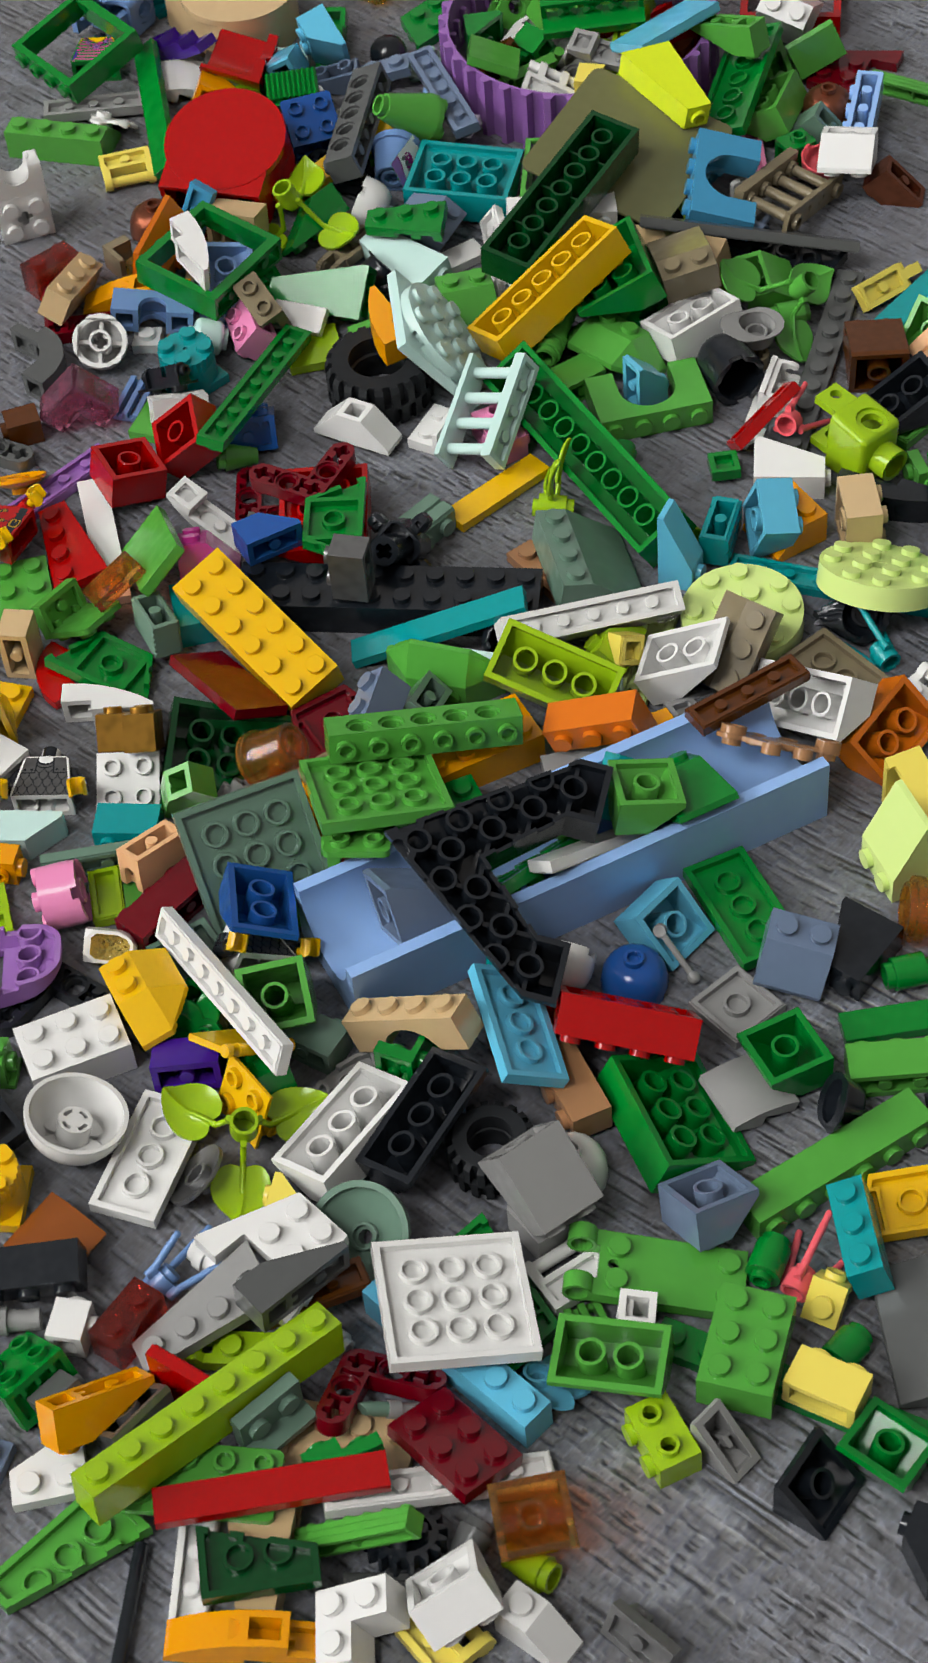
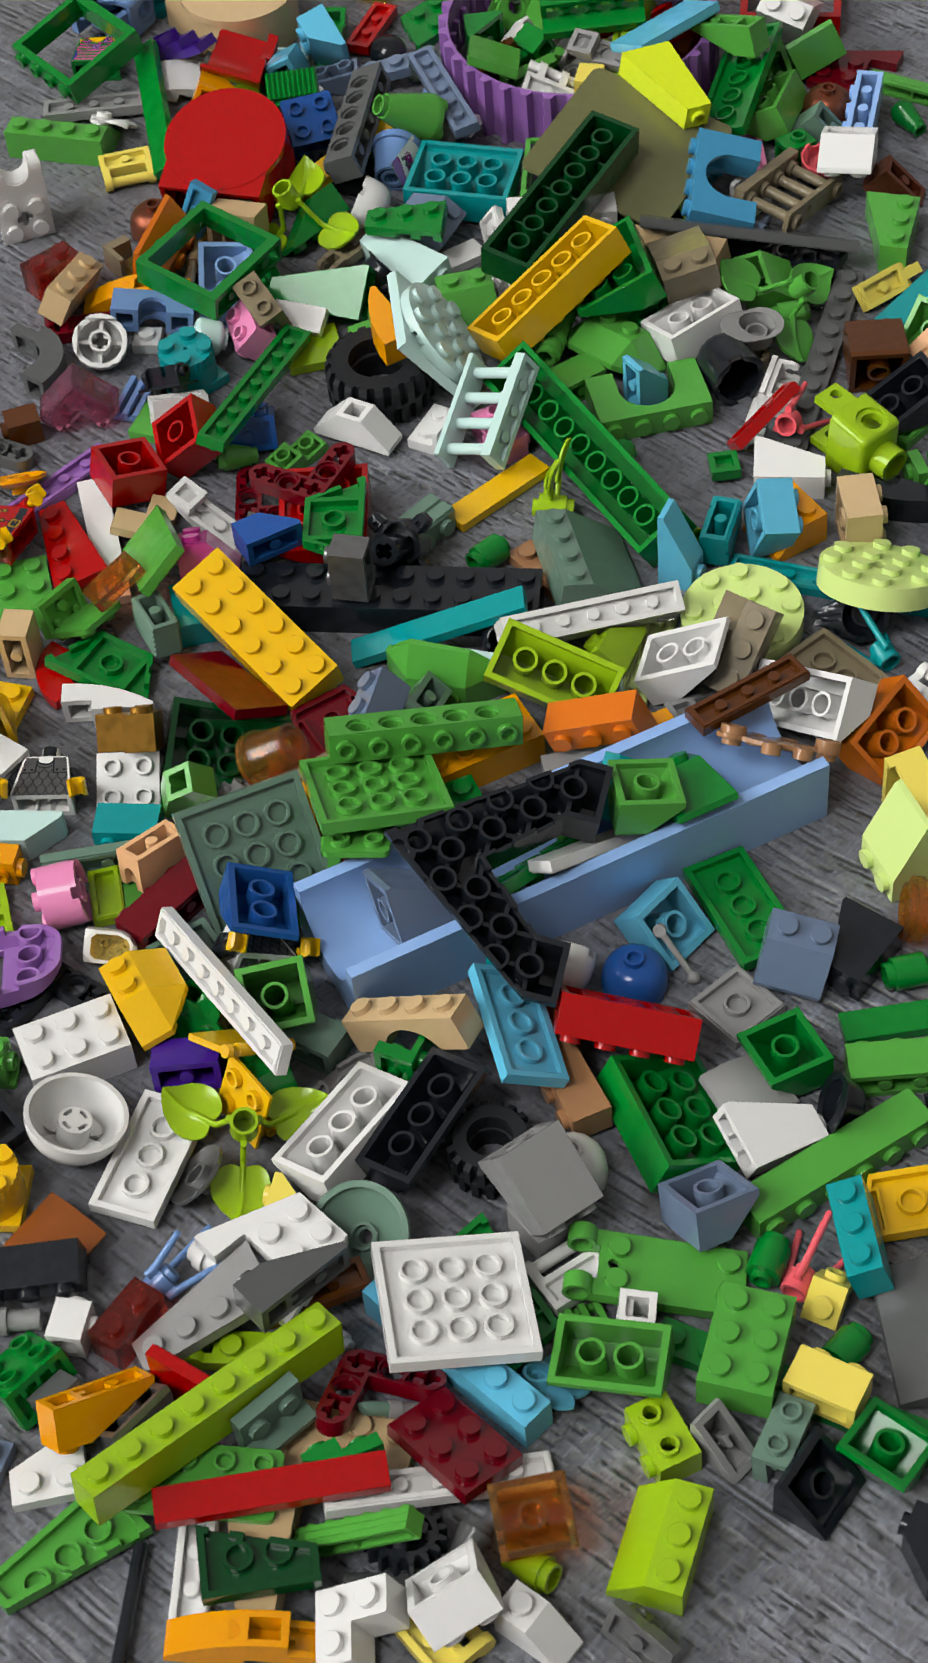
white slope [169,211,210,291] -> none
light yellow slope [608,631,645,667] -> none
none -> tan tile [110,494,179,539]
none -> bright green slope [264,430,329,469]
none -> red plate [346,2,398,56]
none -> green brick [465,533,510,567]
none -> lime slope [606,1478,714,1617]
none -> white slope [713,1102,829,1179]
none -> sand green bracket [751,1391,816,1484]
none -> bright green wedge [865,191,921,272]
none -> green cone [890,99,927,137]

